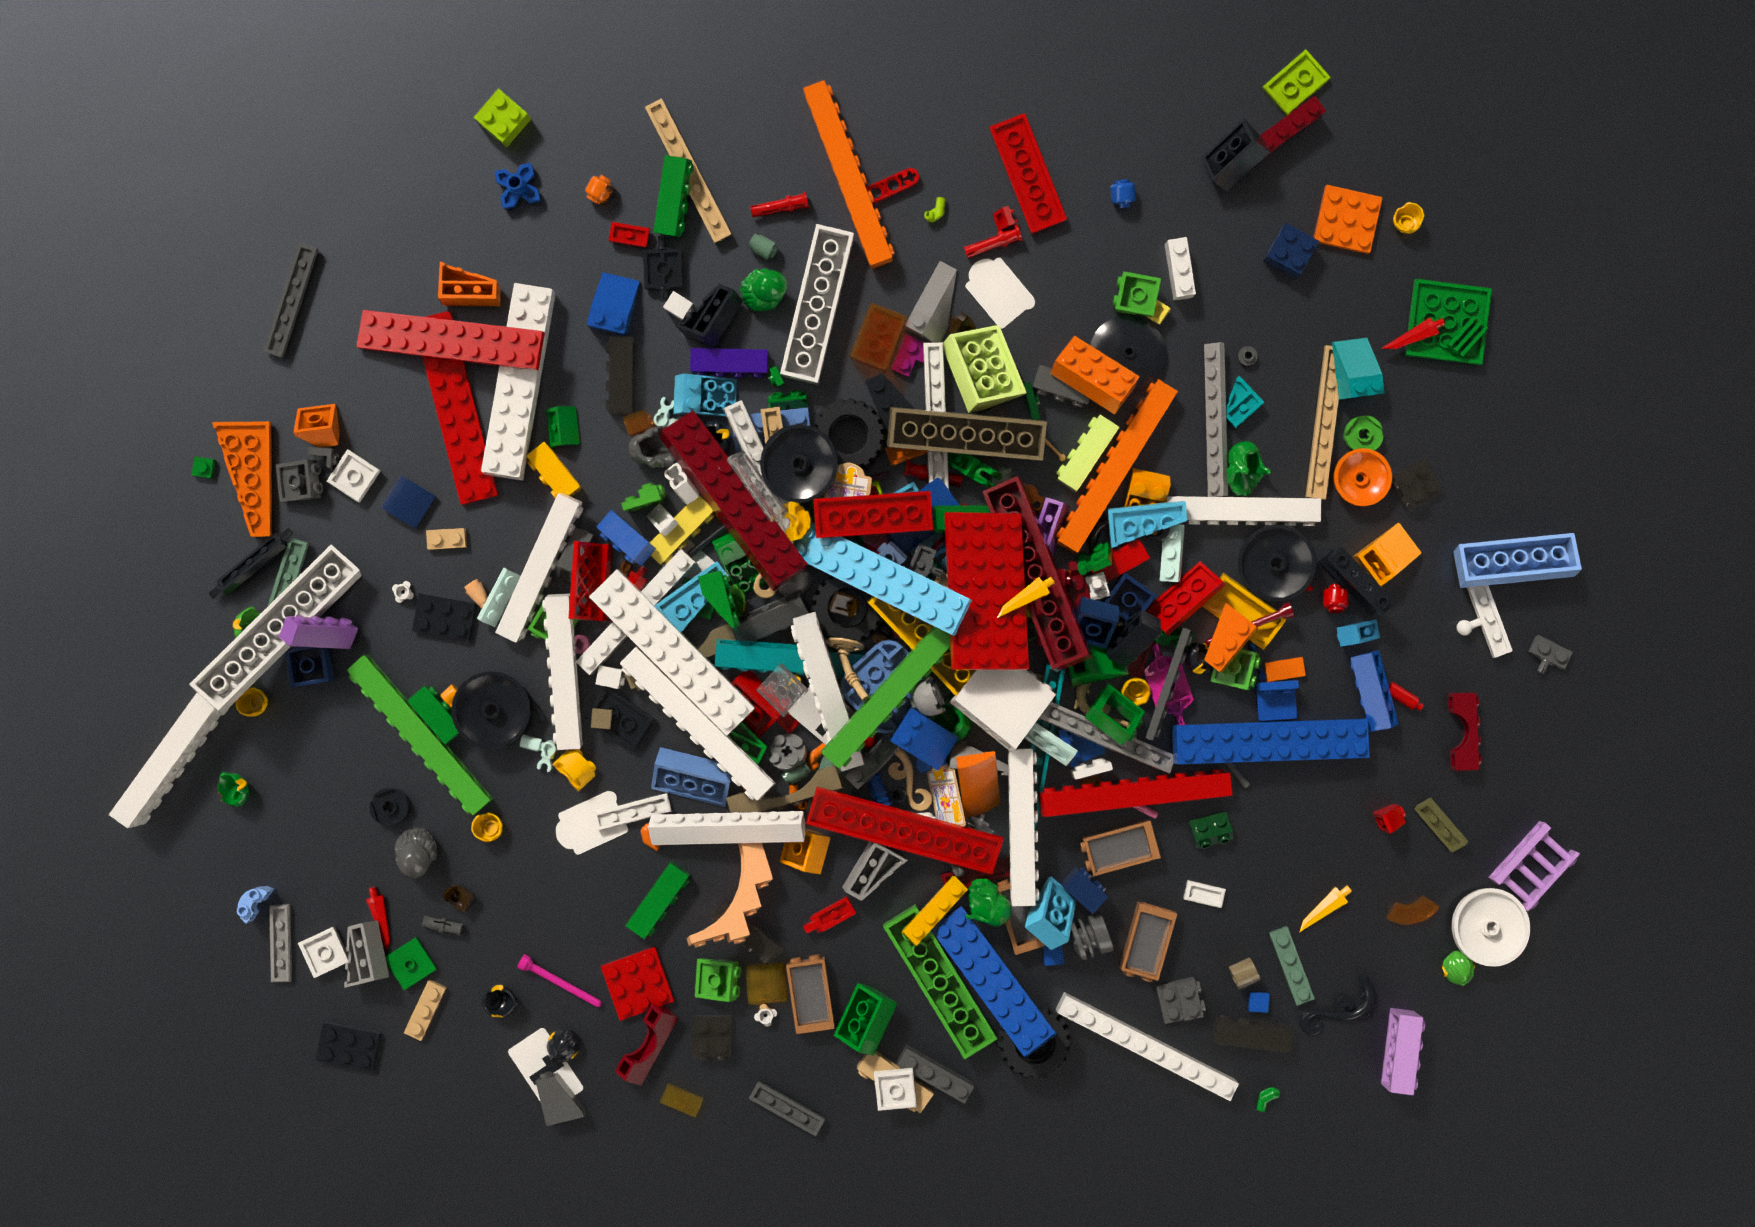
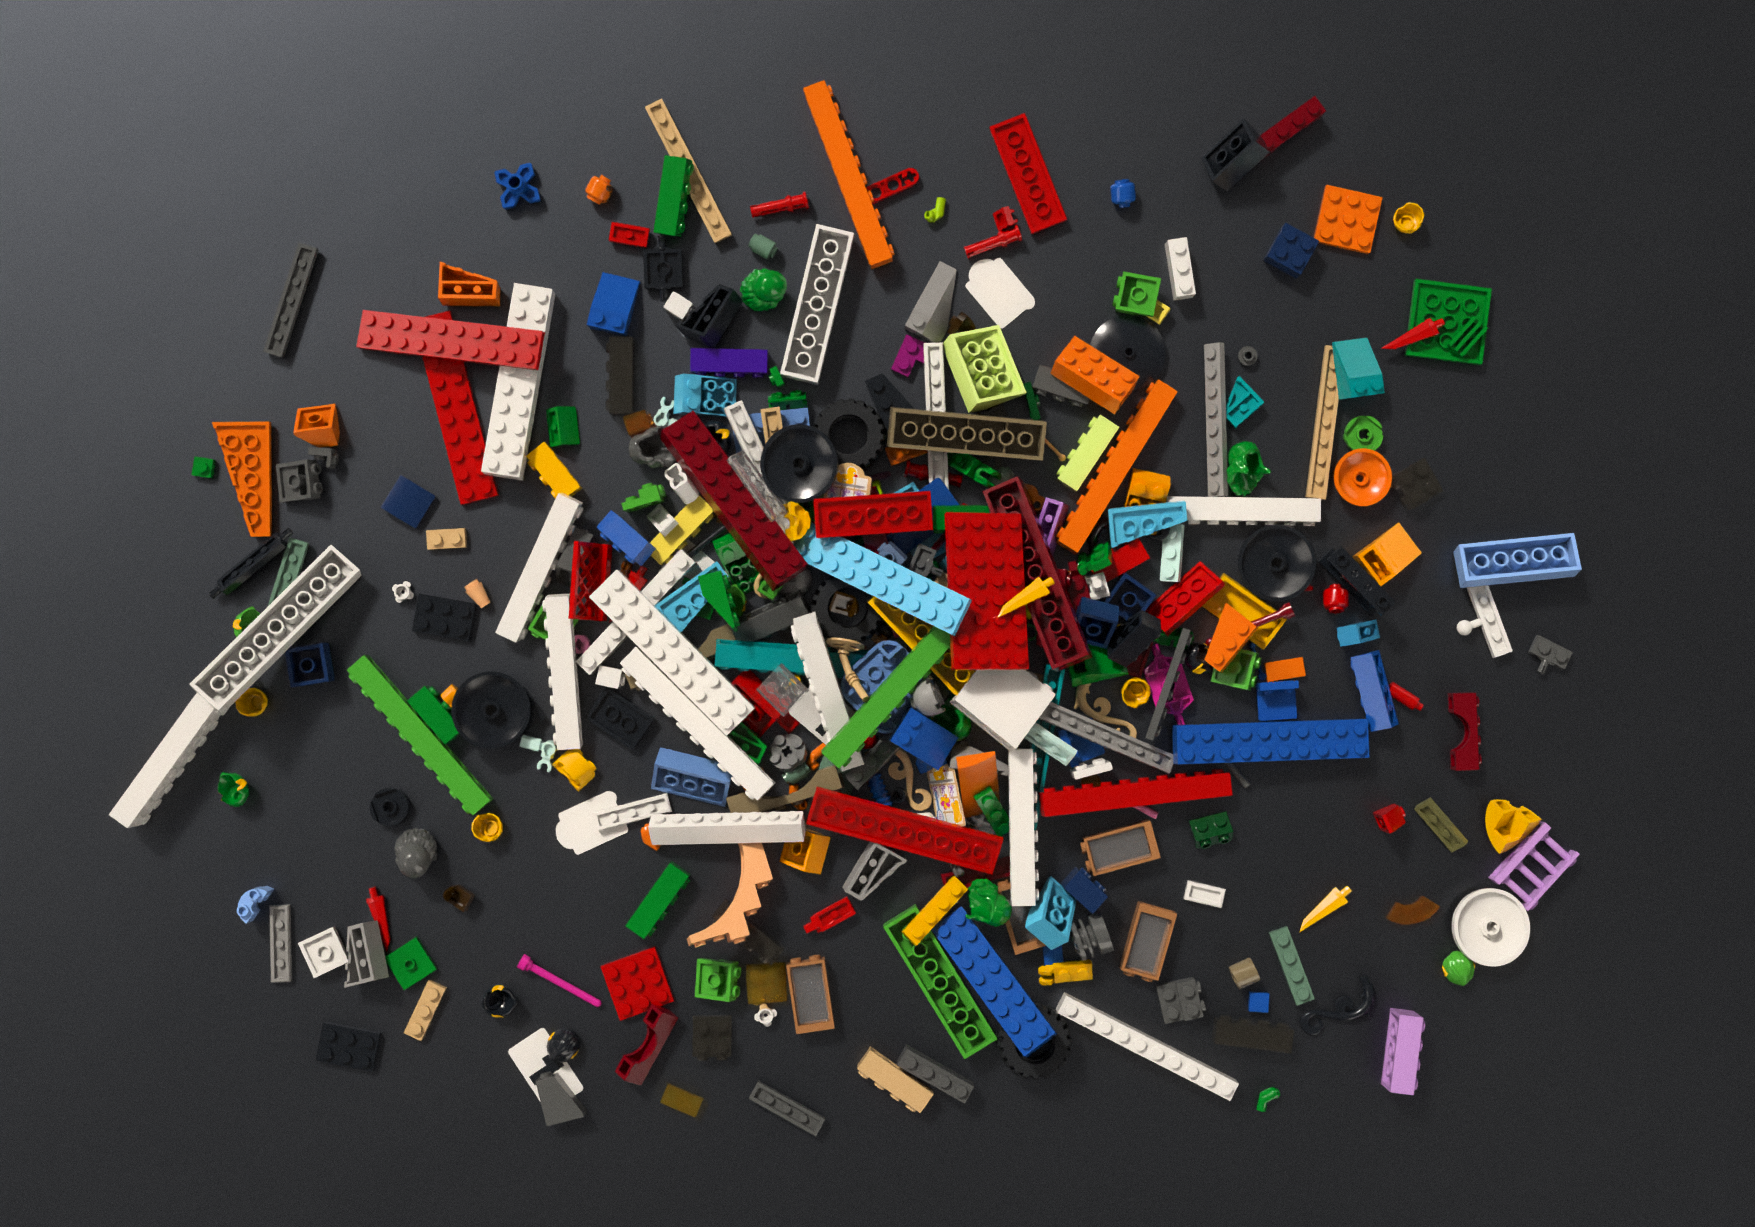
medium lavender brick [279,615,358,649] -> none
white plate [327,449,381,503] -> none
dark grey pin [422,915,463,936] -> none
lime brick [473,88,531,148] -> none
light aqua plate [477,568,521,627] -> none
dark tan tile [591,708,613,729] -> none
green brick [834,983,897,1056] -> none
clear orange brick [850,302,907,373] -> none
white plate [874,1068,917,1111] -> none
green window [1085,683,1145,745] -> none
lime tile [1262,49,1331,116] -> none
none -> bright green tile [757,580,783,601]
none -> green plate [973,786,1009,836]
none -> yellow hinge [1038,959,1093,986]
none -> yellow brick [1485,799,1542,854]

